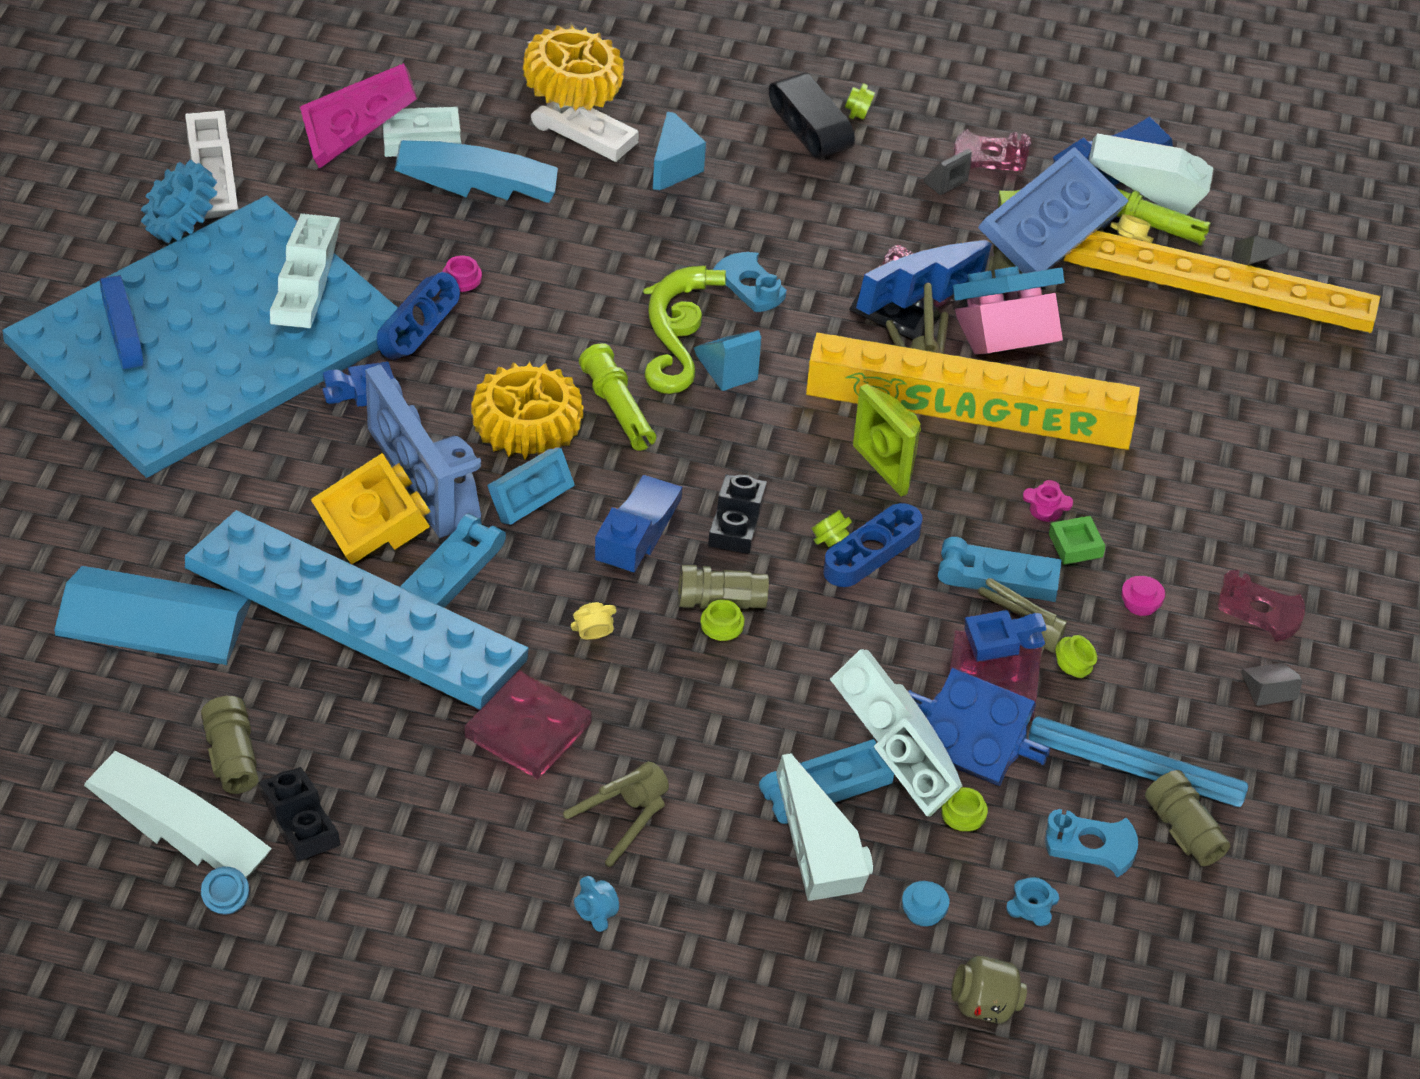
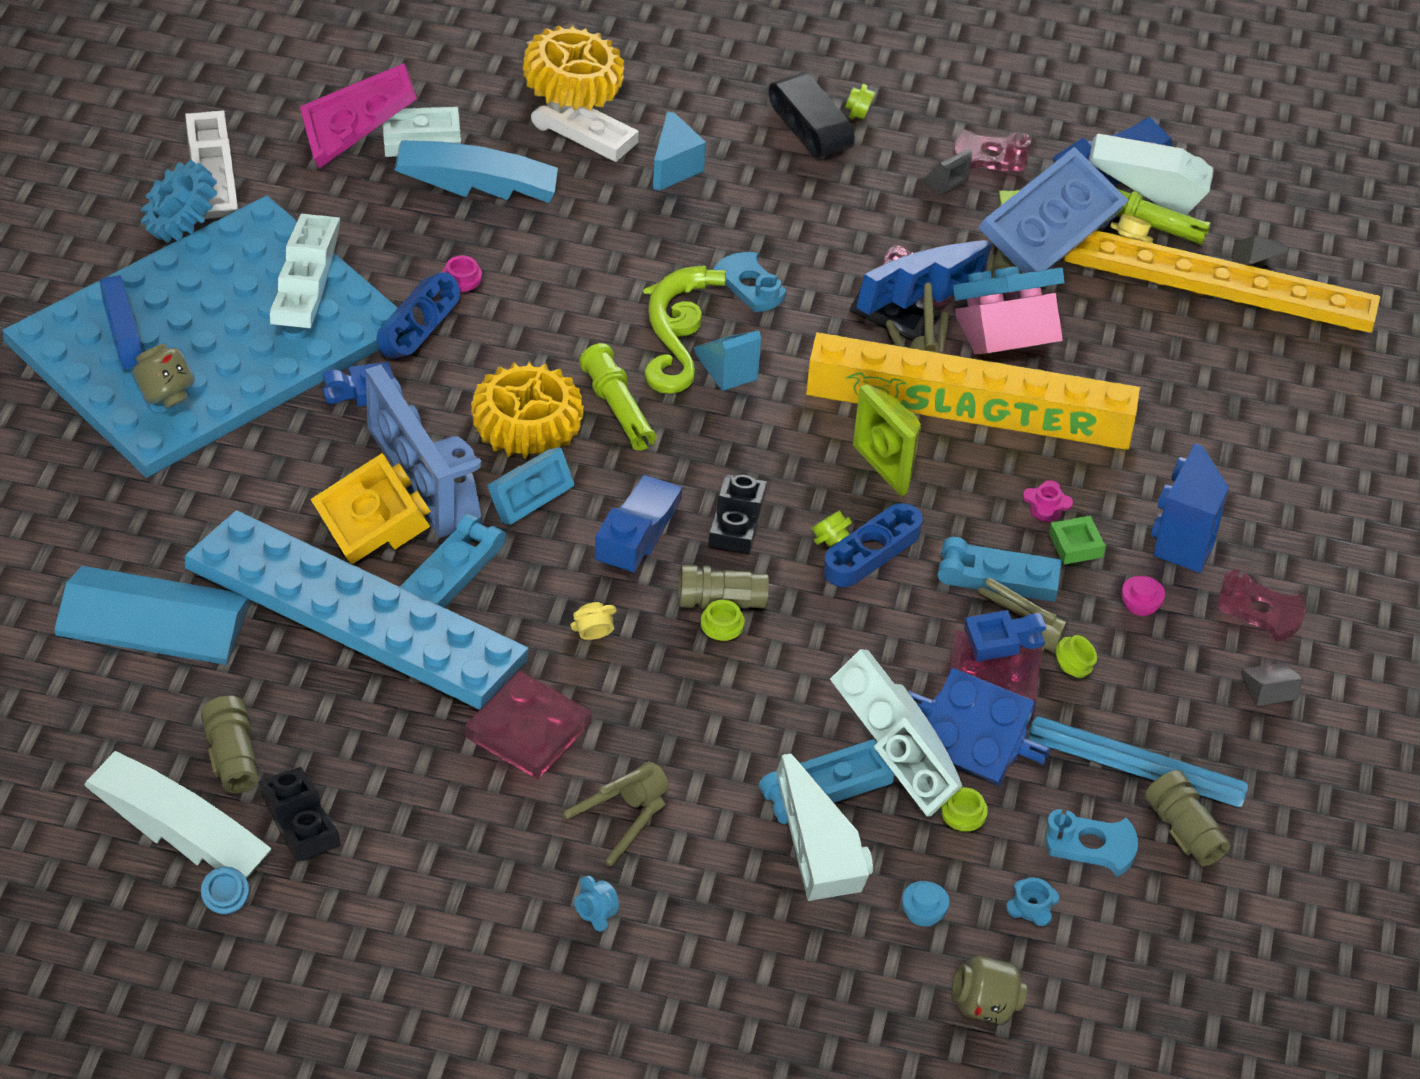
none -> olive head [132,343,195,409]
none -> blue slope [1151,443,1229,573]

